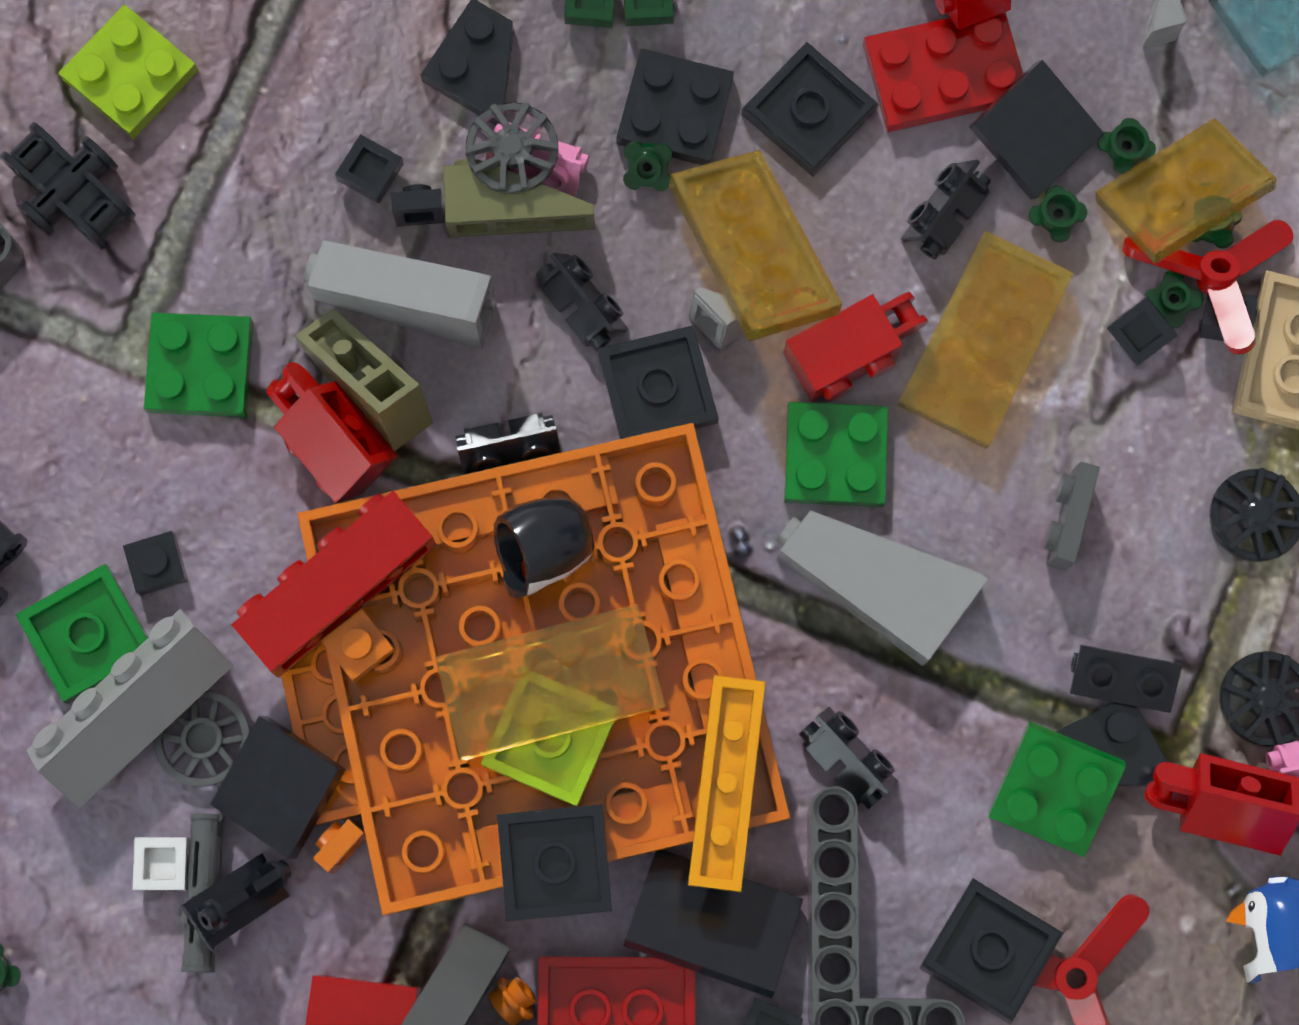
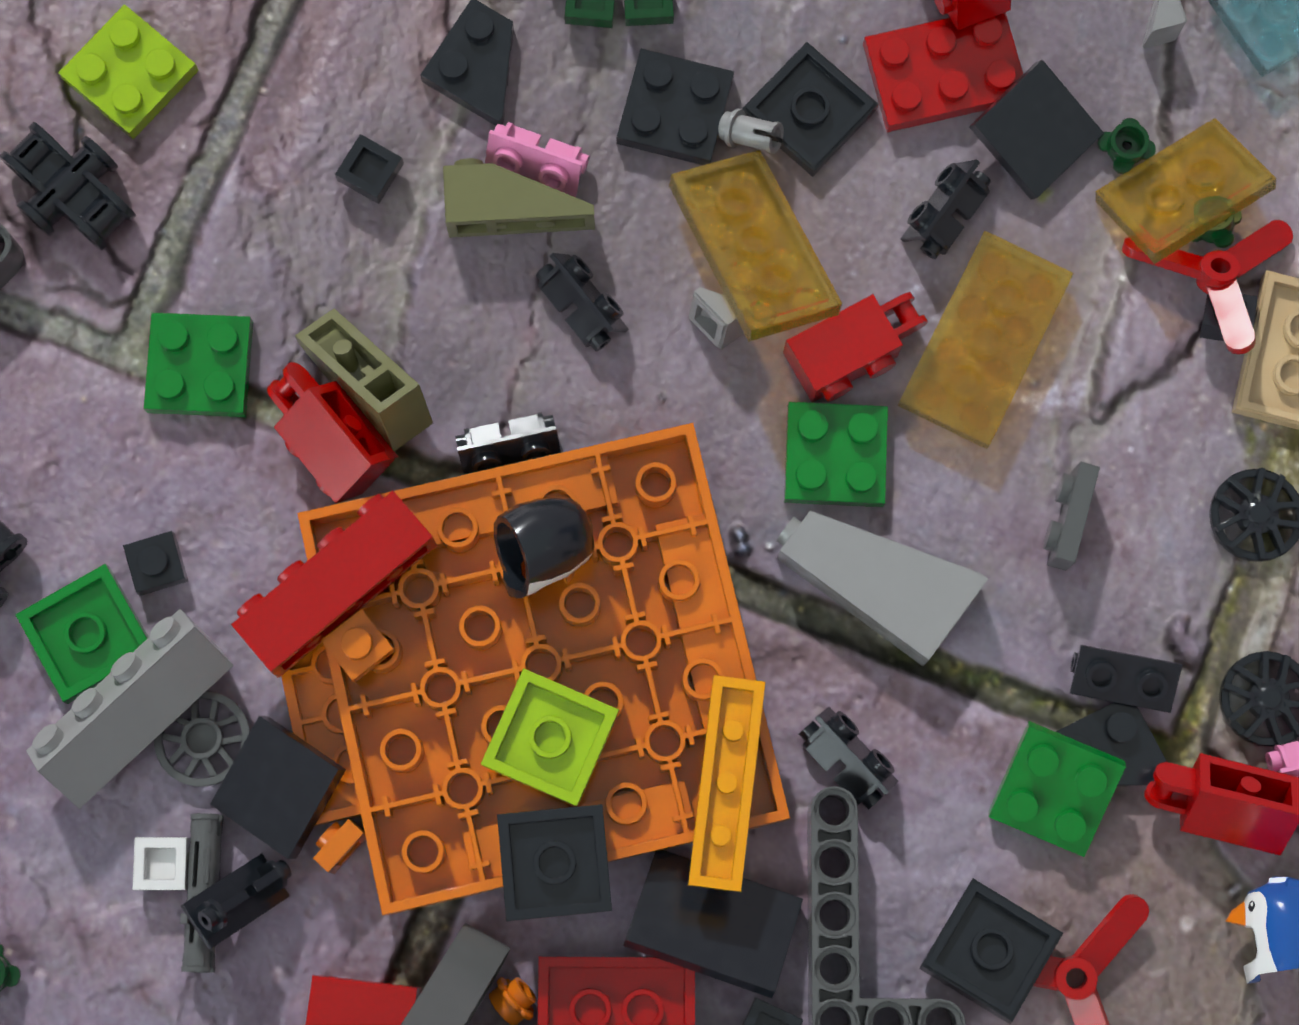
light grey slope [304,240,497,349] -> none
black plate [391,184,445,227] -> none
clear yellow plate [435,604,665,761] -> none
dark grey wheel [466,103,559,194] -> none
black plate [597,325,719,439] -> none
dark green plate [623,141,672,191] -> none
dark green plate [1028,185,1087,243] -> none
black plate [1106,295,1177,366] -> none
dark green plate [1144,271,1204,328] -> none
none -> light grey pin [718,109,784,154]

